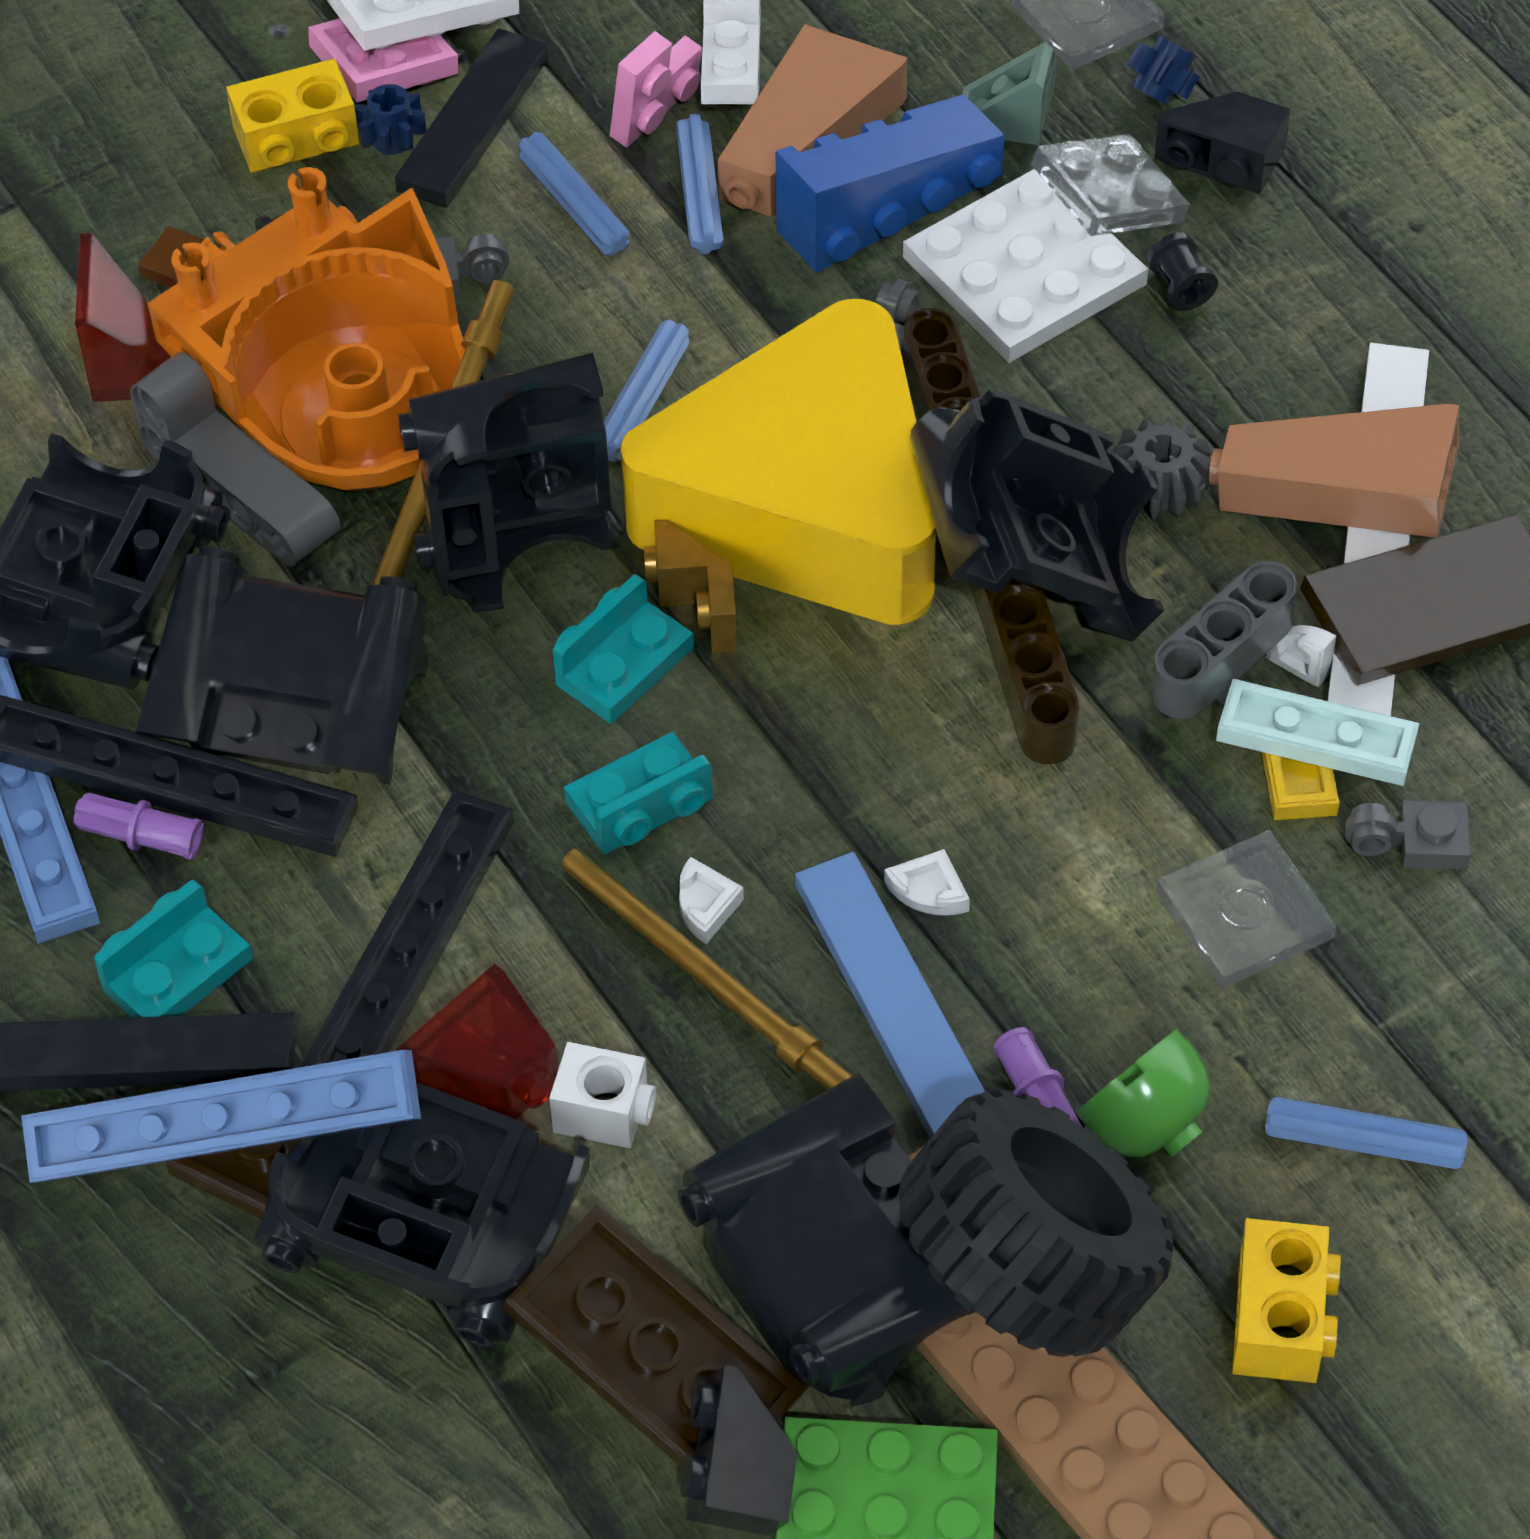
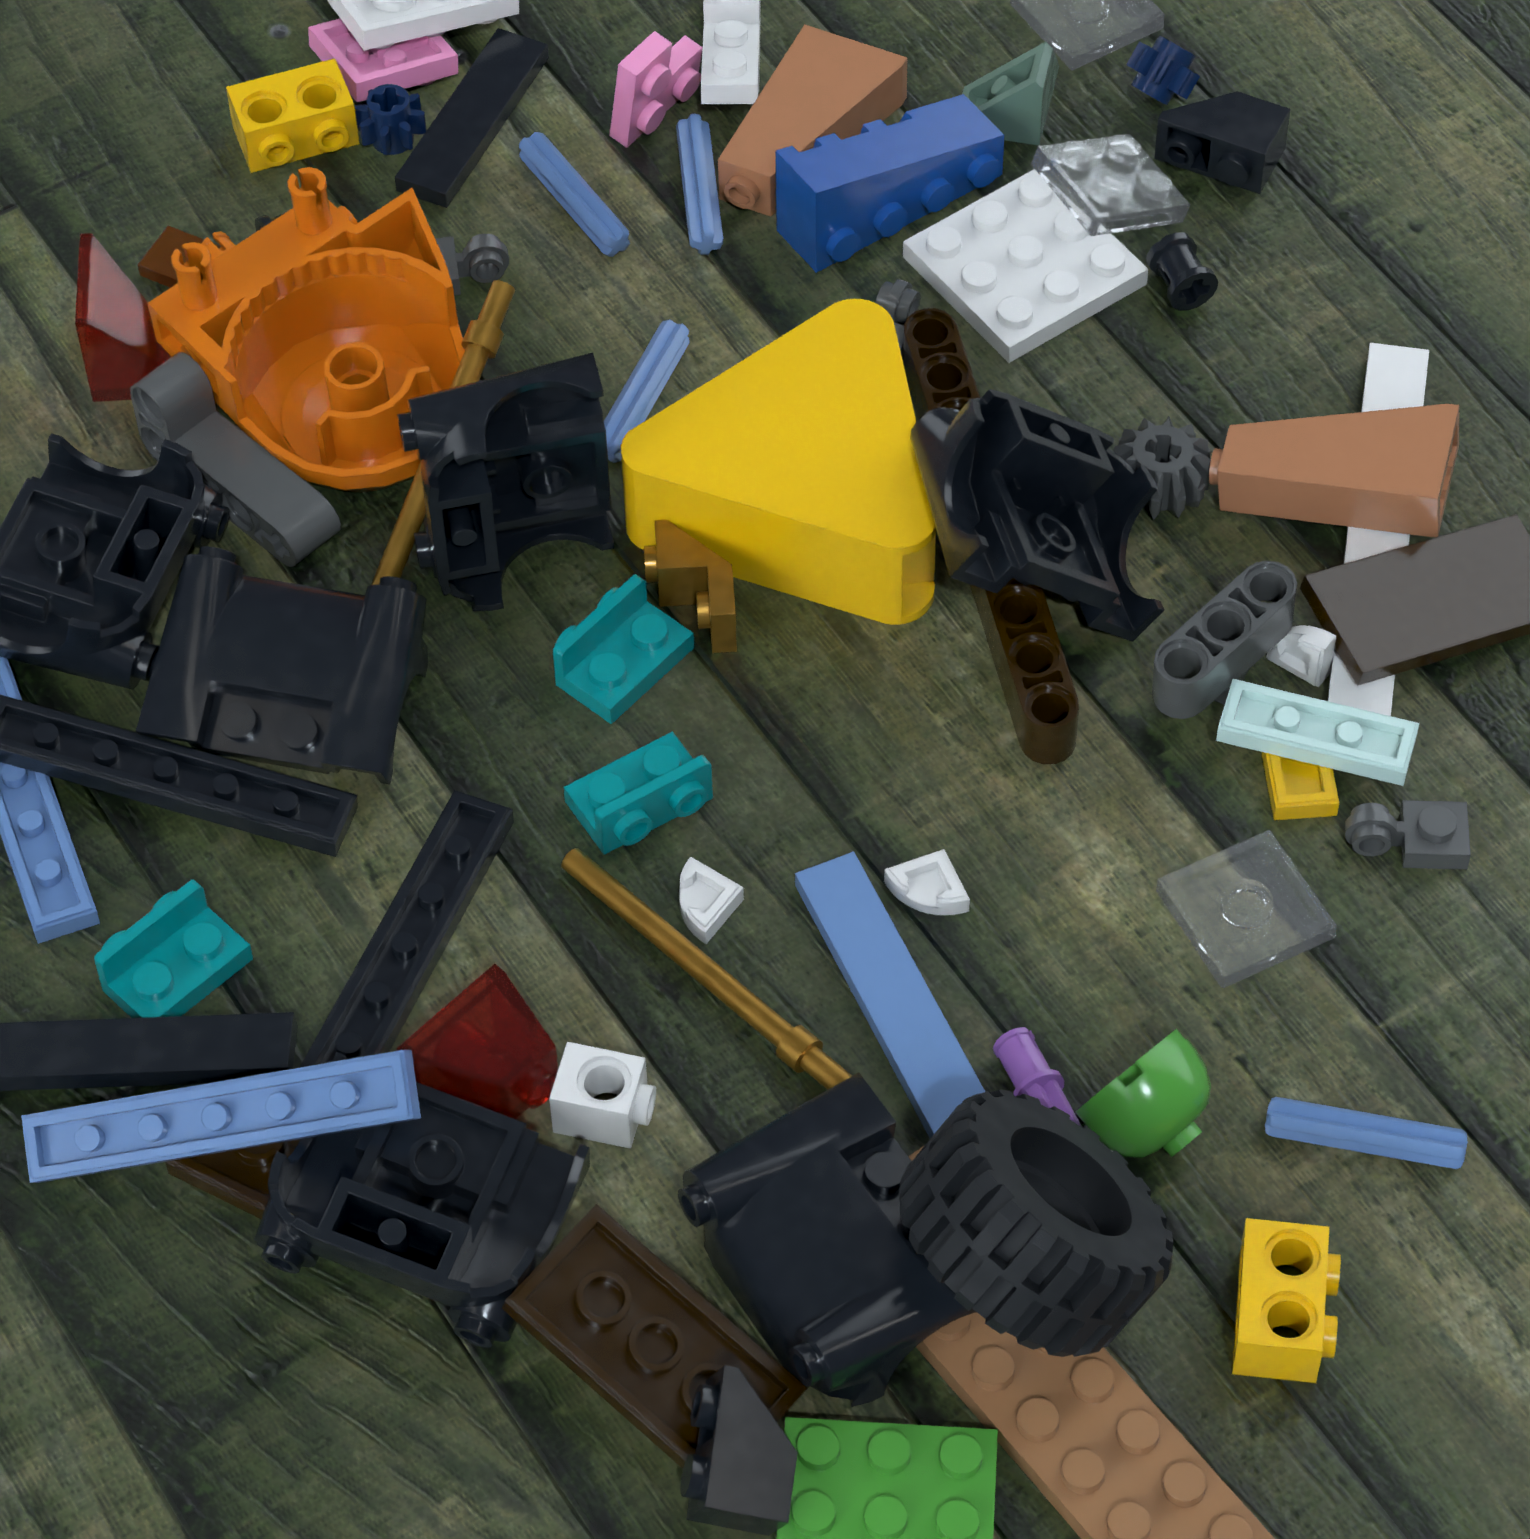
medium lavender axle [74,793,204,860] -> none

